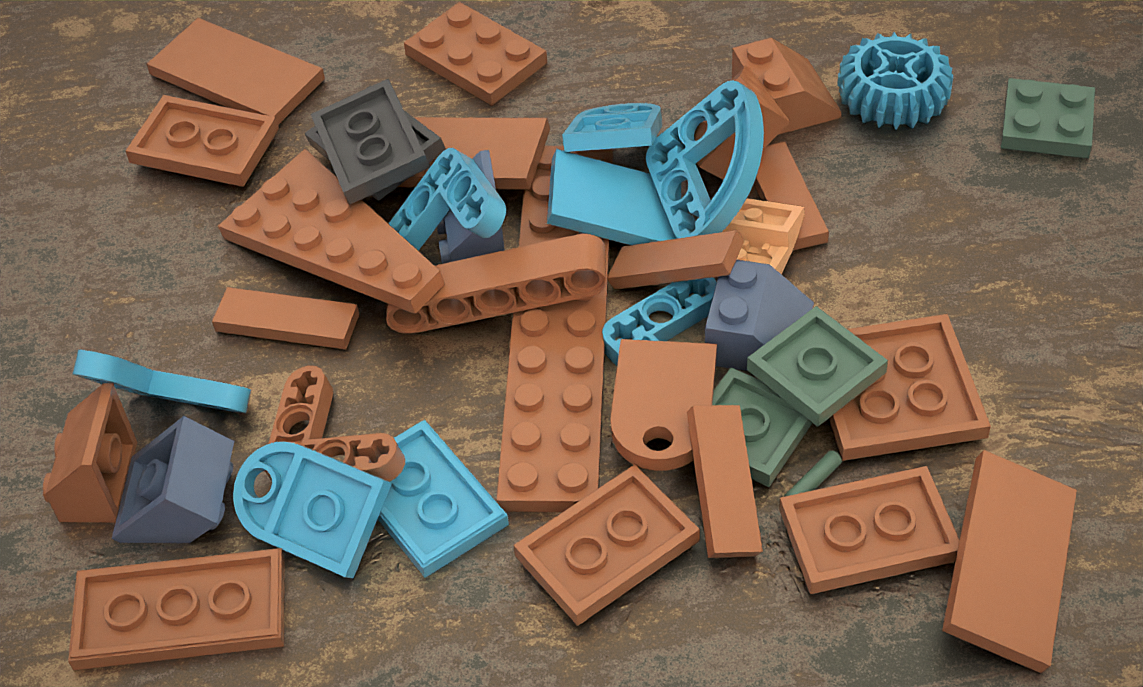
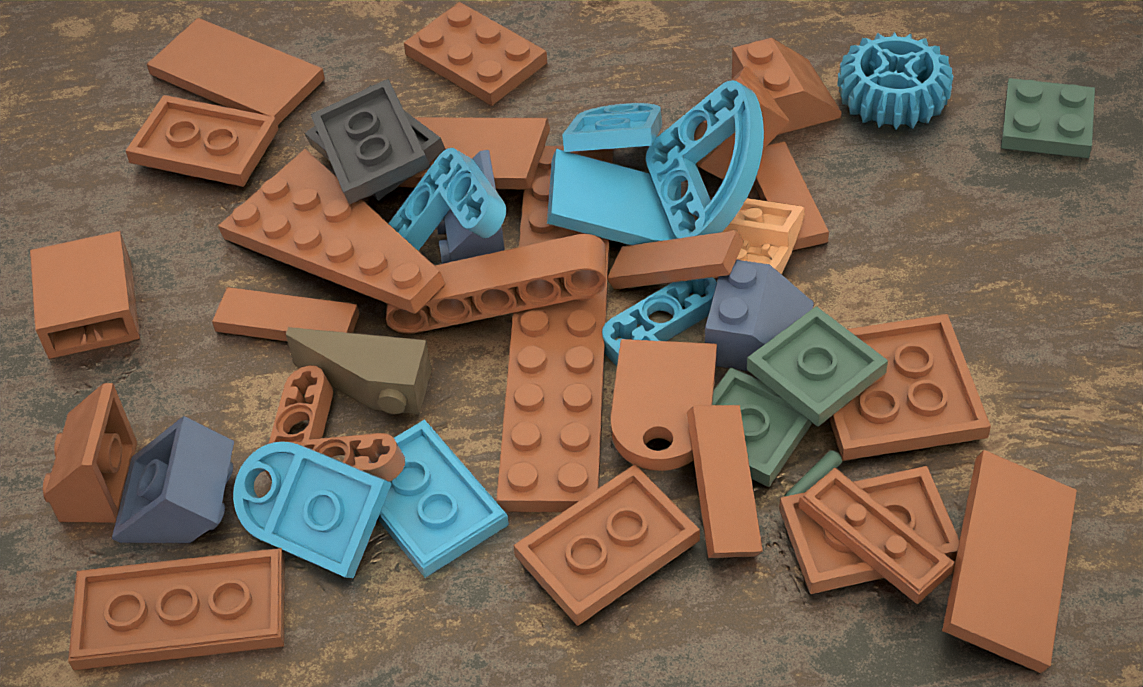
medium azure beam [72,350,251,414] -> none
none -> nougat brick [30,231,140,359]
none -> dark tan slope [286,327,432,415]
none -> nougat tile [799,468,955,604]

